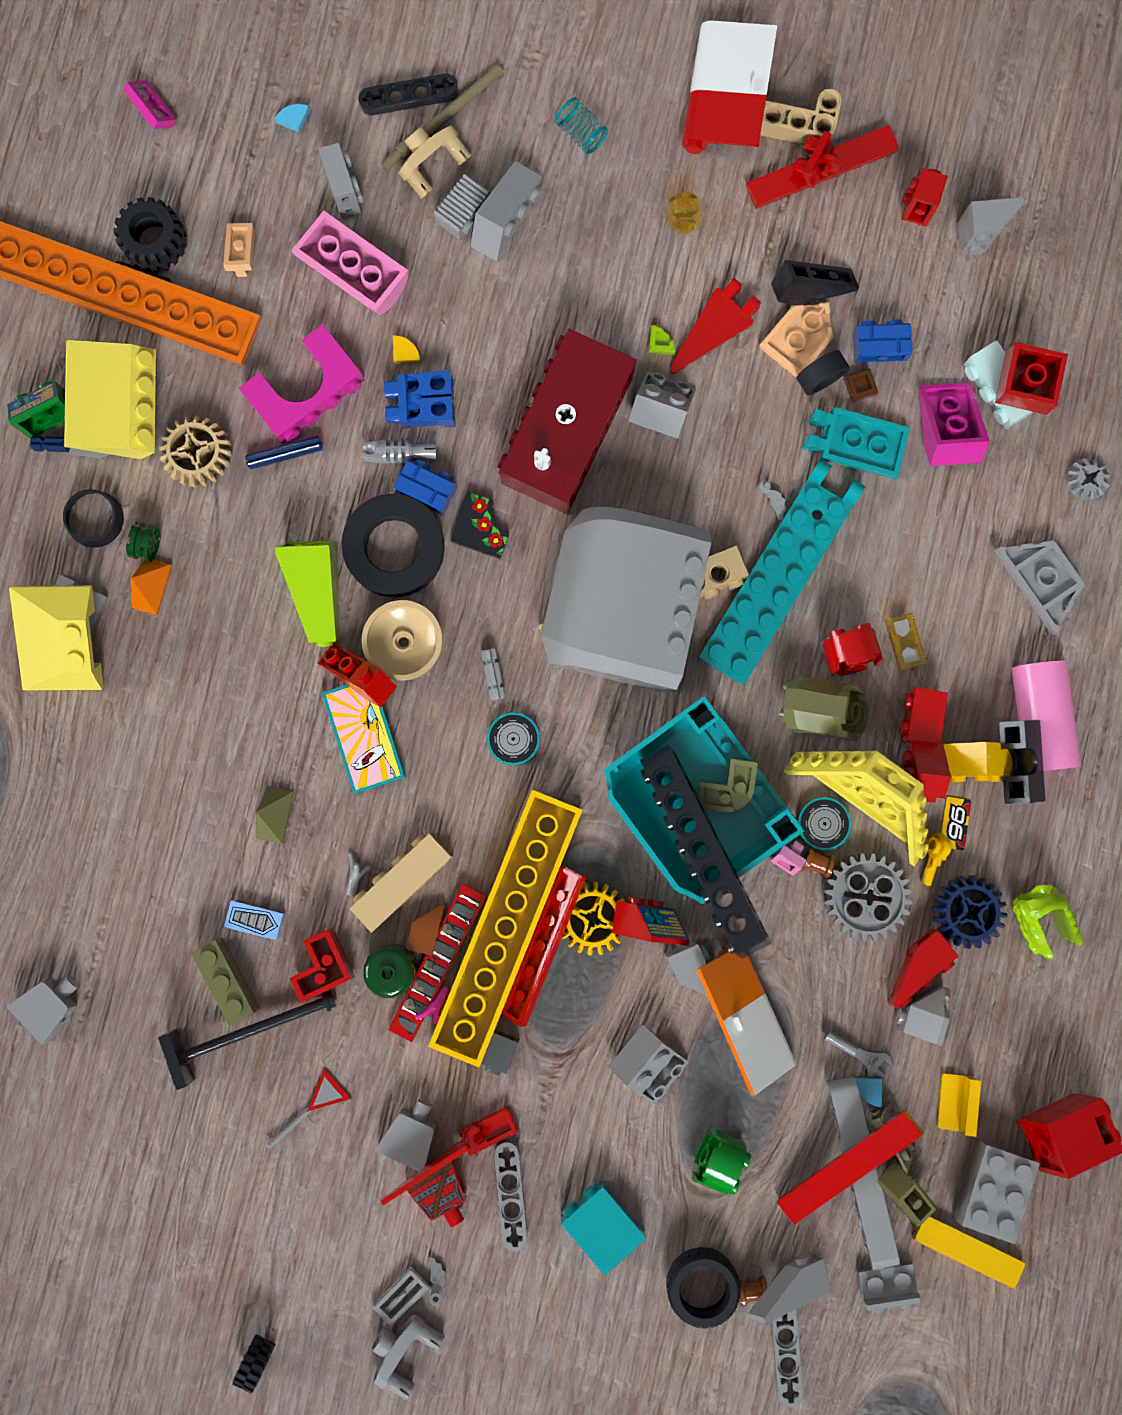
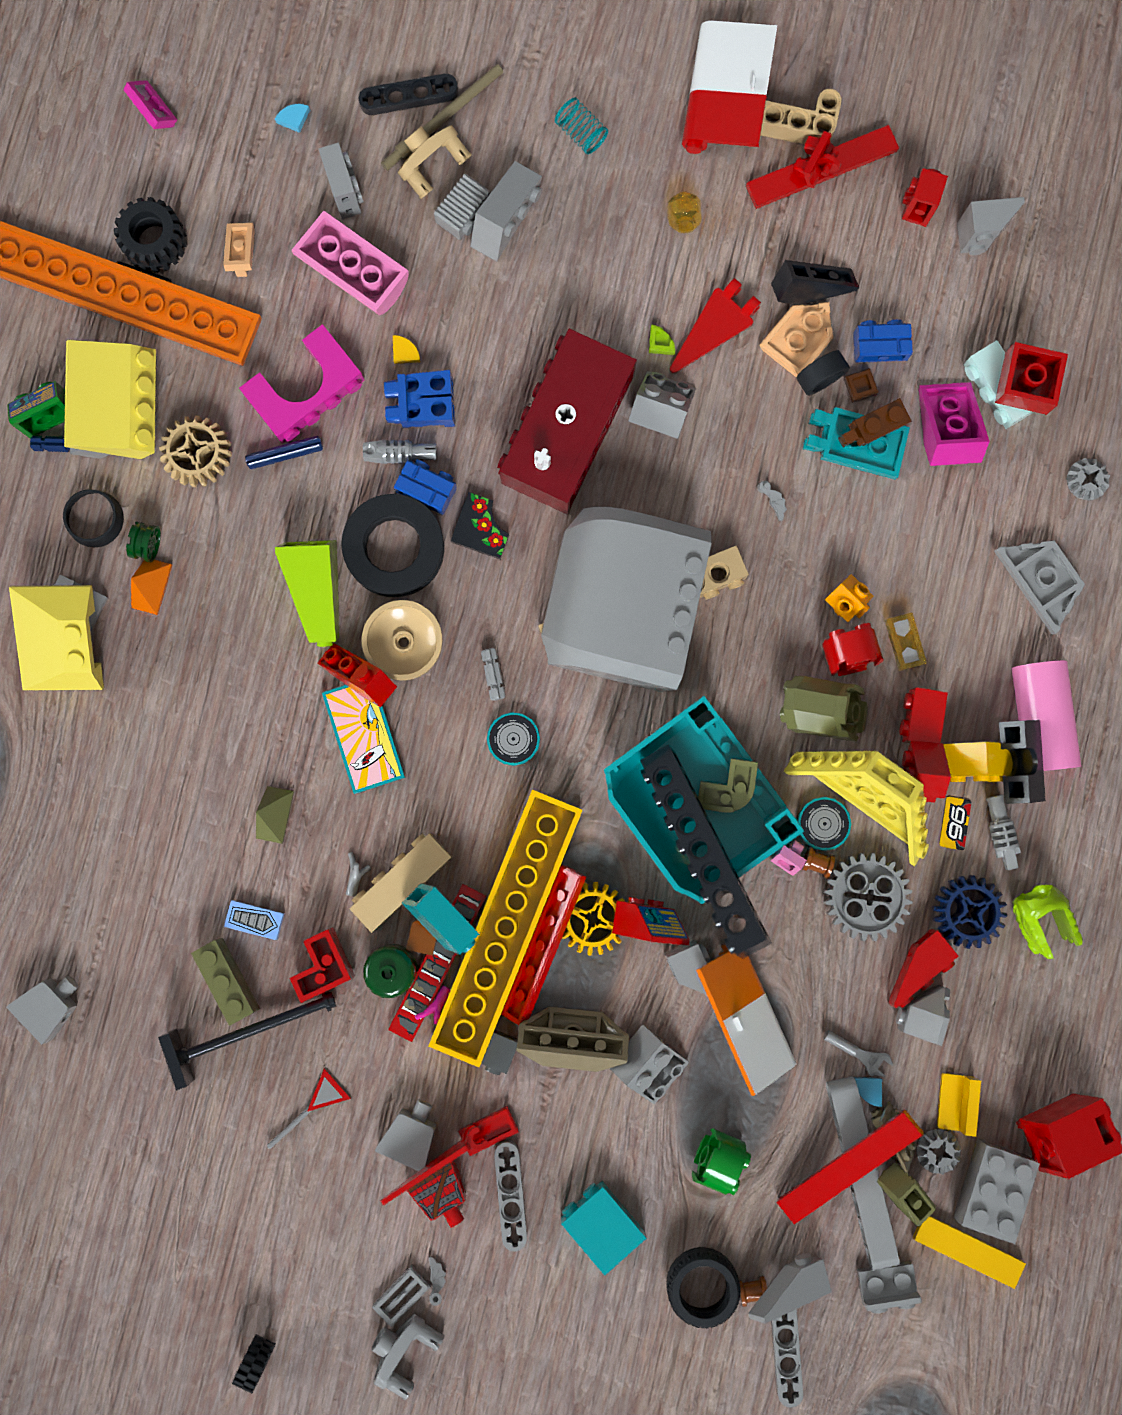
teal hinge [698,459,866,686] -> none
yellow plate [921,832,952,886] -> none
none -> teal brick [402,883,479,954]
none -> dark tan wedge [517,1007,629,1072]
none -> light orange brick [825,574,874,622]
none -> reddish brown hinge [838,398,912,447]
none -> light grey gear [917,1129,962,1175]
none -> light grey hinge [986,795,1021,870]

